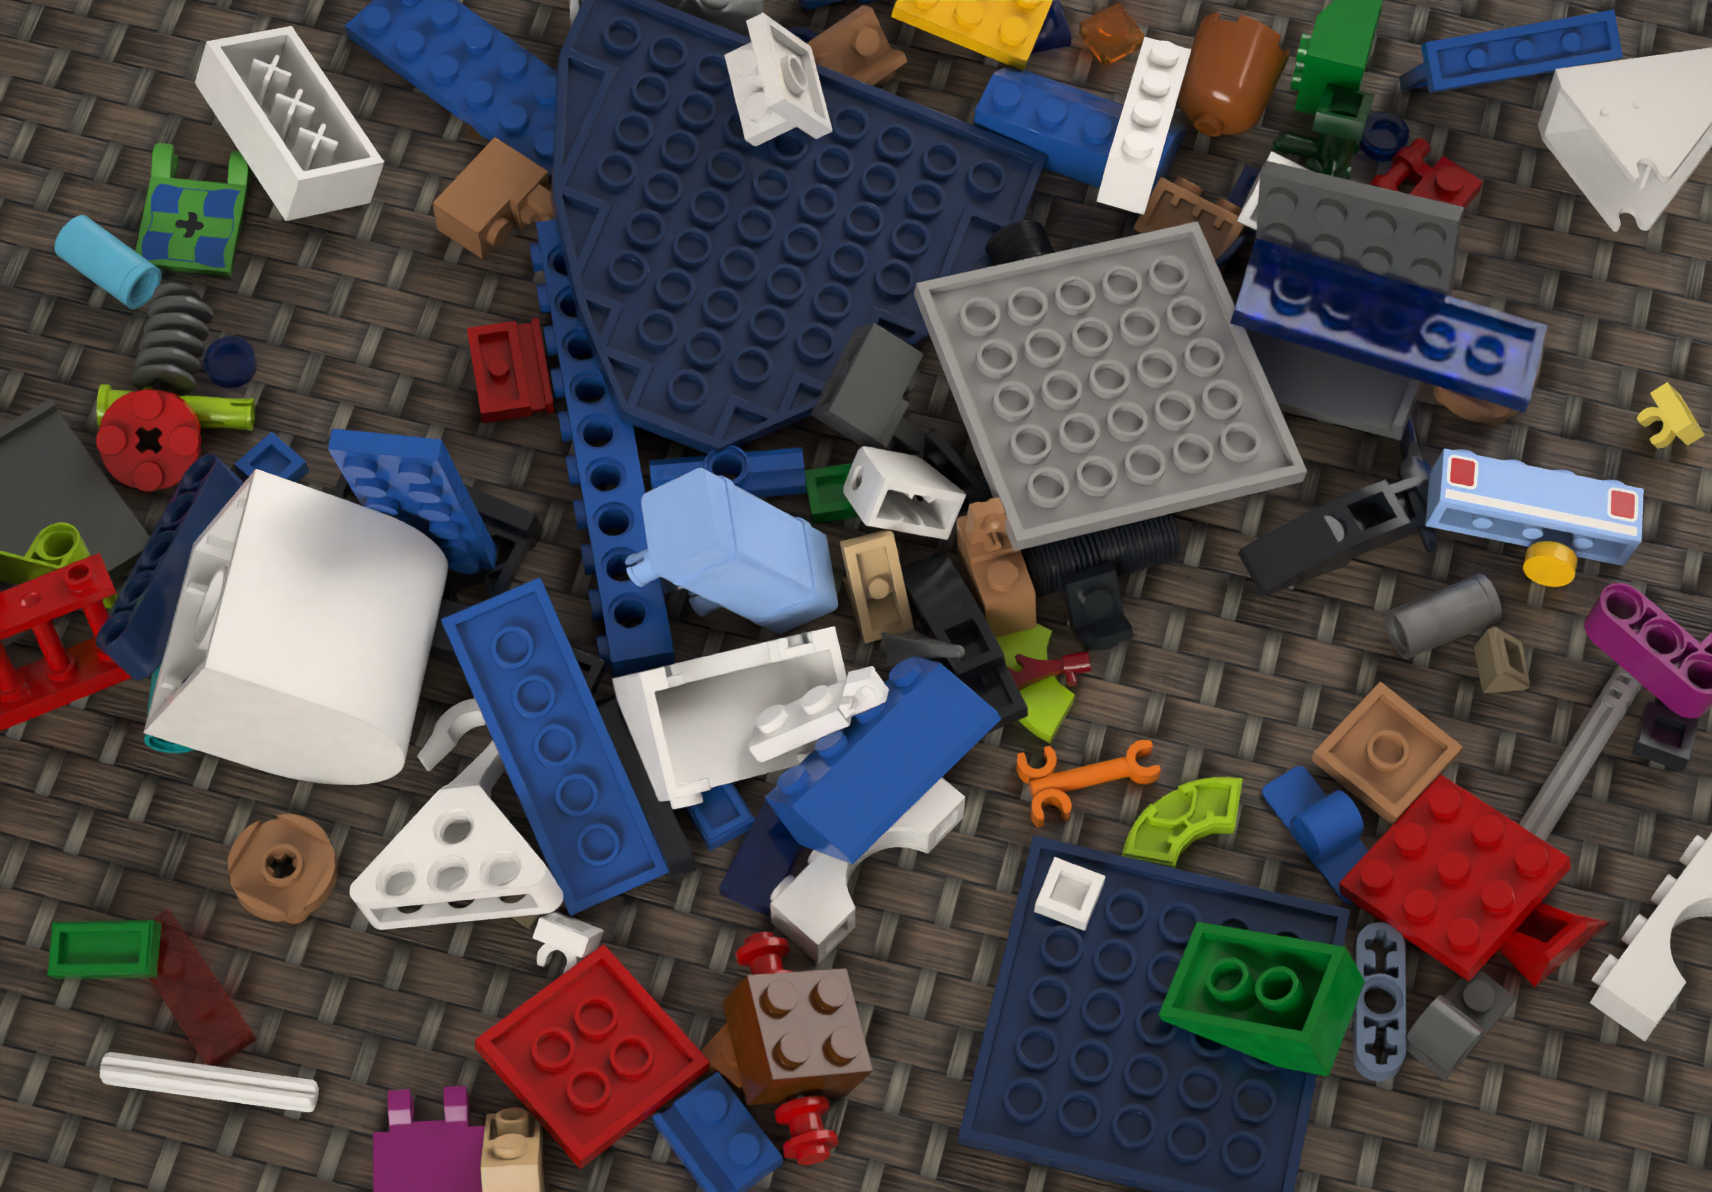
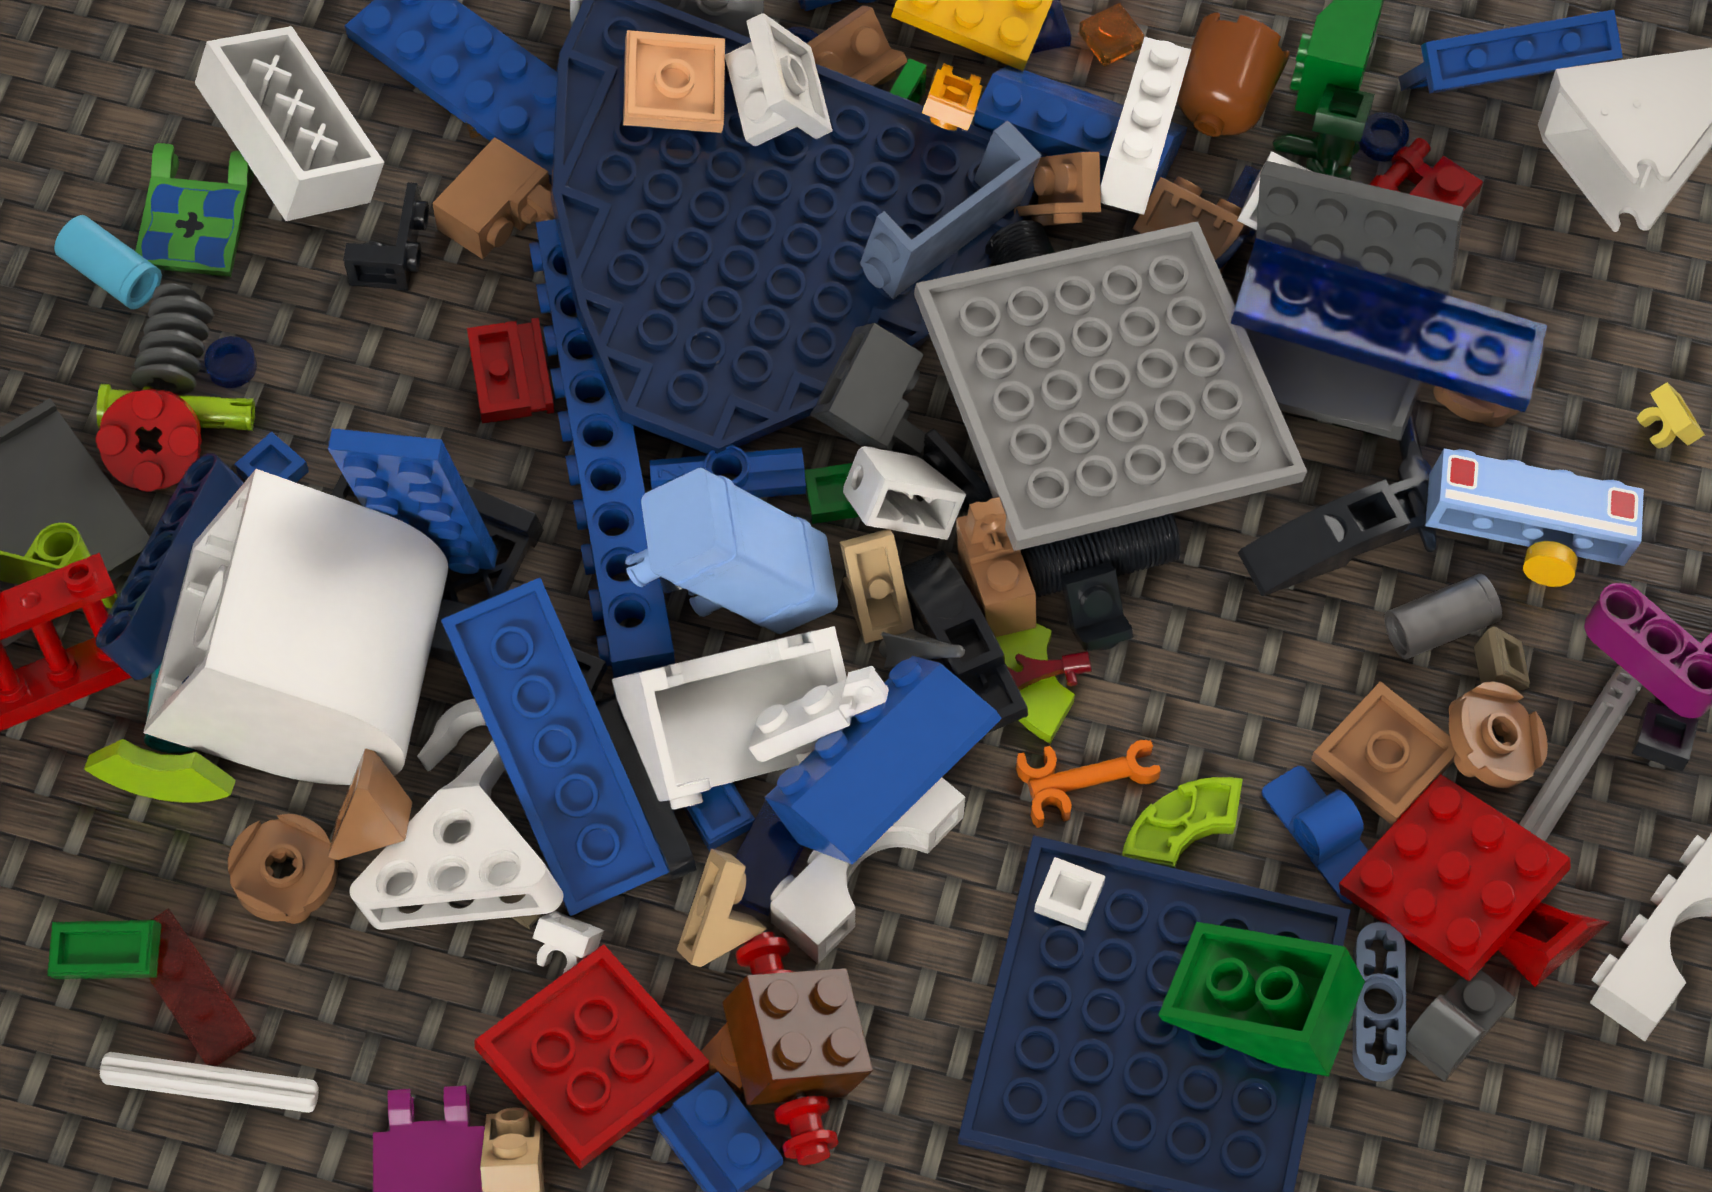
none -> lime tile [84,739,236,803]
none -> medium nougat slope [328,749,412,860]
none -> black bracket [343,182,429,291]
none -> light nougat plate [623,30,725,133]
none -> tan slope [677,848,767,967]
none -> sand blue panel [860,120,1042,299]
none -> green tile [889,58,927,104]
none -> light orange hinge [922,63,983,131]
none -> medium nougat bracket [1014,152,1101,226]
none -> medium nougat plate [1449,682,1548,788]

